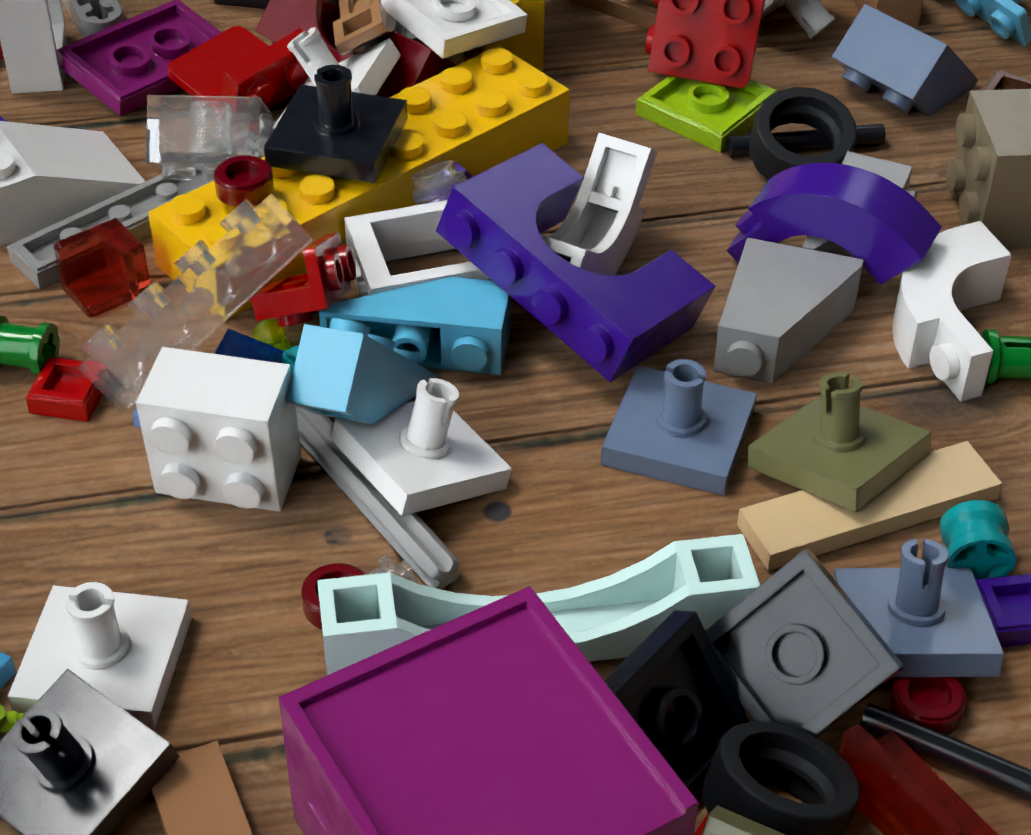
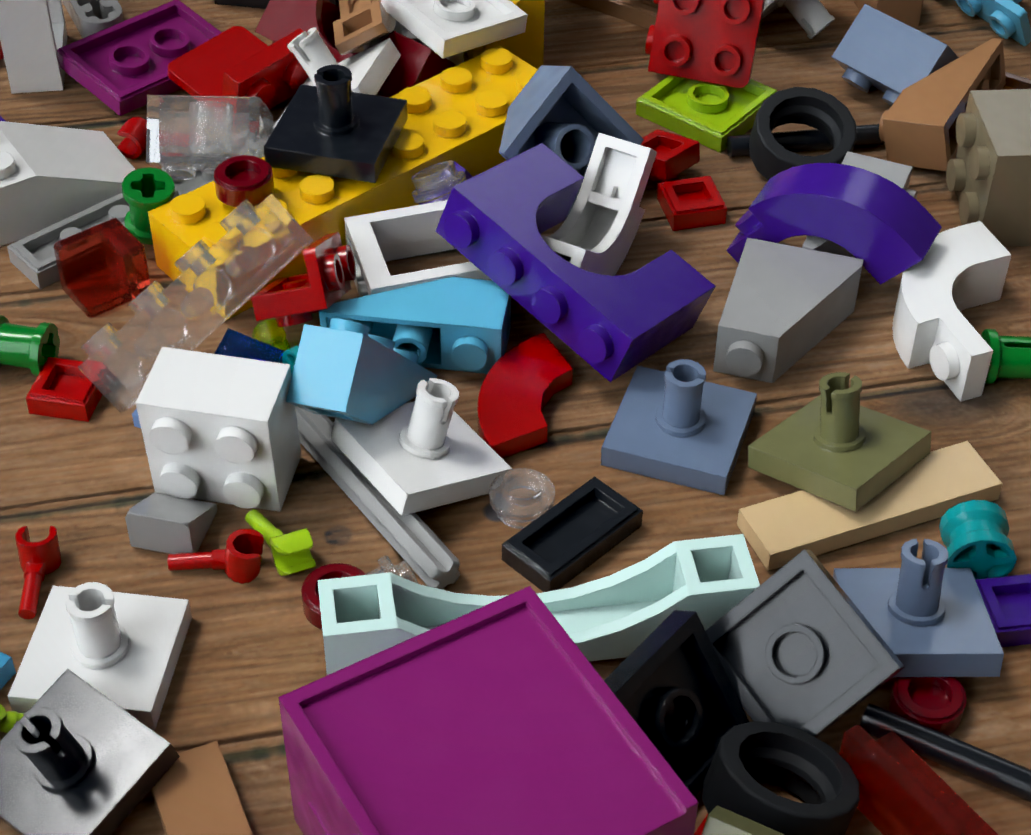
none -> red hand [15,526,62,619]
none -> red hand [117,117,196,159]
none -> green bush [122,167,175,245]
none -> light grey slope [125,492,217,554]
none -> red hand [167,529,264,584]
none -> lime hand [245,509,316,576]
none -> red tile [478,333,573,458]
none -> clear plate [489,468,555,529]
none -> sand blue slope [499,65,644,218]
none -> black tile [502,476,643,592]
none -> red plate [641,129,700,181]
none -> red tile [657,176,727,231]
none -> medium nougat slope [879,38,1006,171]

